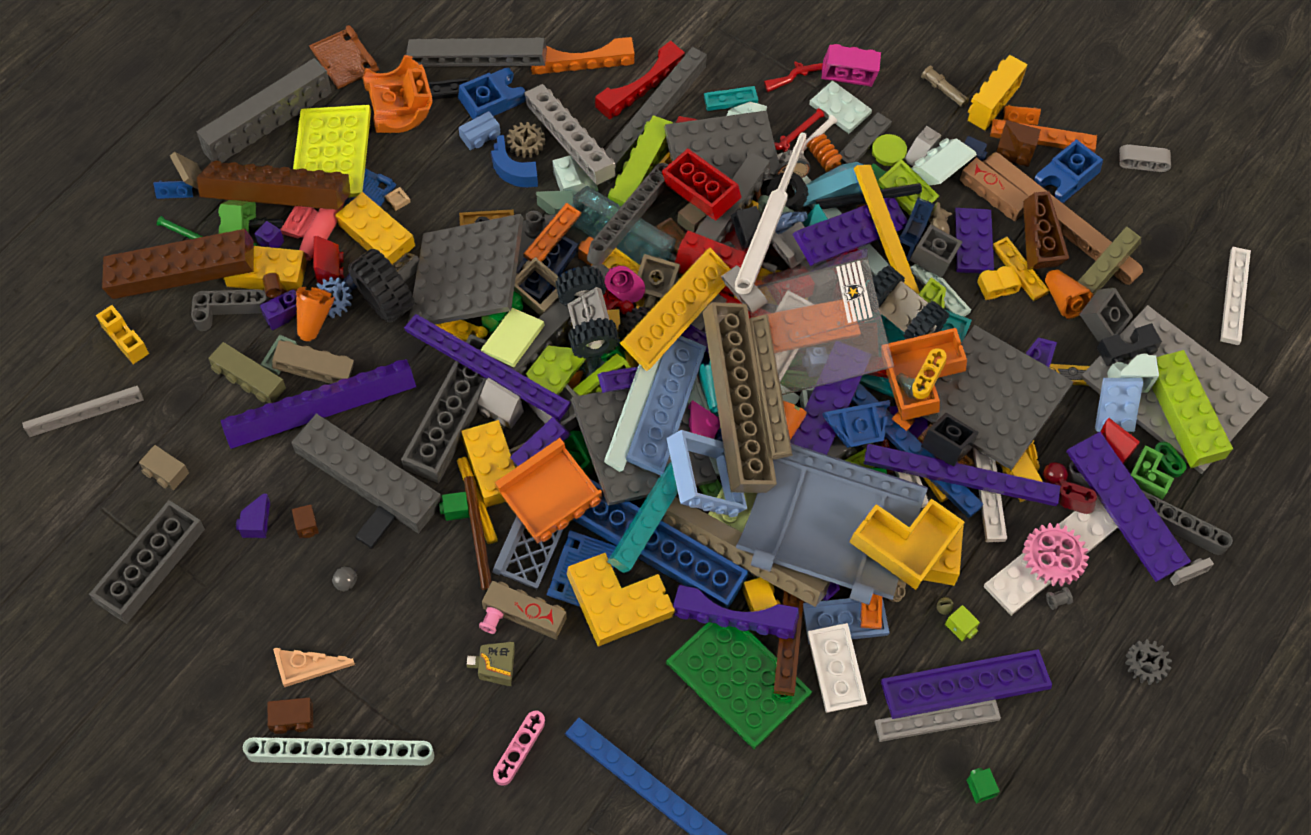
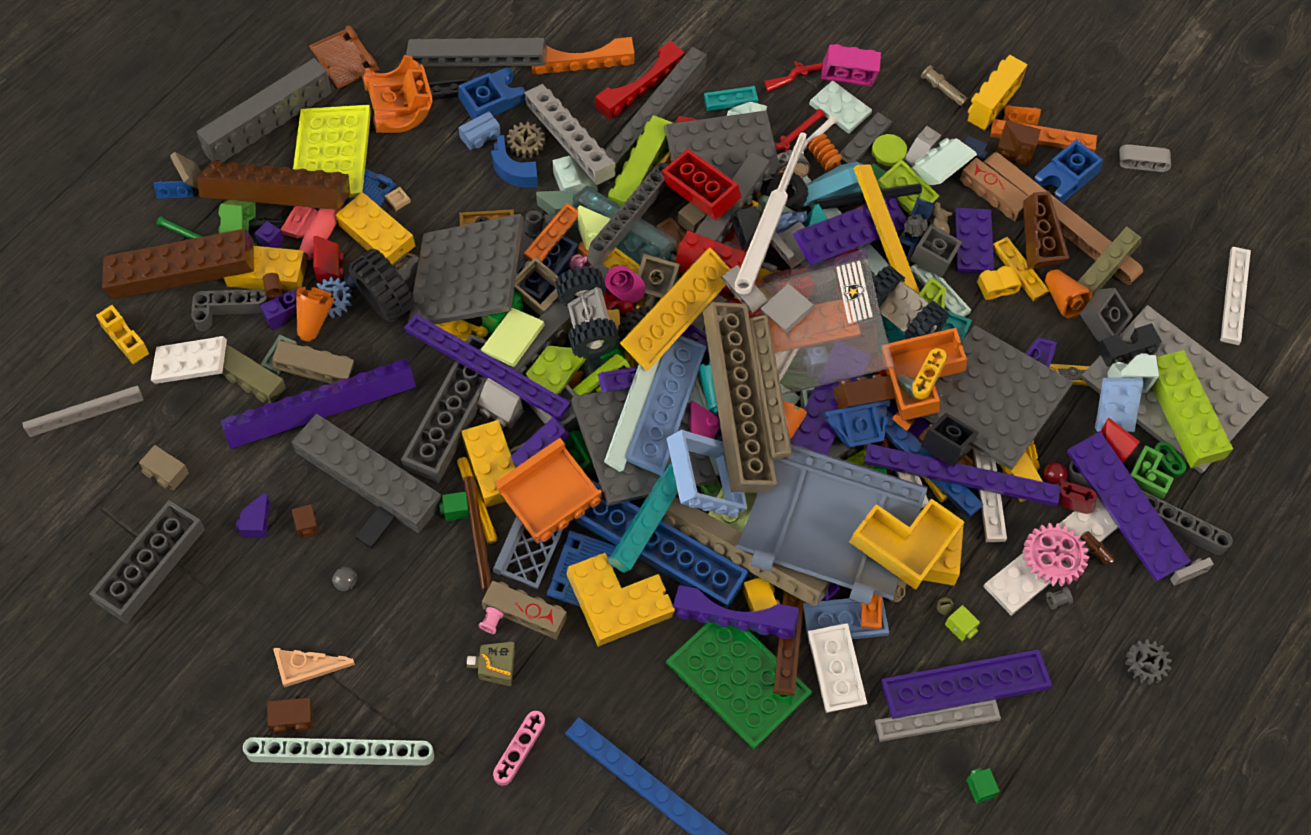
none -> white plate [151,336,227,384]
none -> bright pink bush [570,254,593,270]
none -> yellowish green slope [578,205,610,251]
none -> light grey tile [760,284,815,333]
none -> reddish brown brick [833,374,896,409]
none -> dark grey gear [904,215,928,237]
none -> reddish brown axle [1080,531,1115,566]

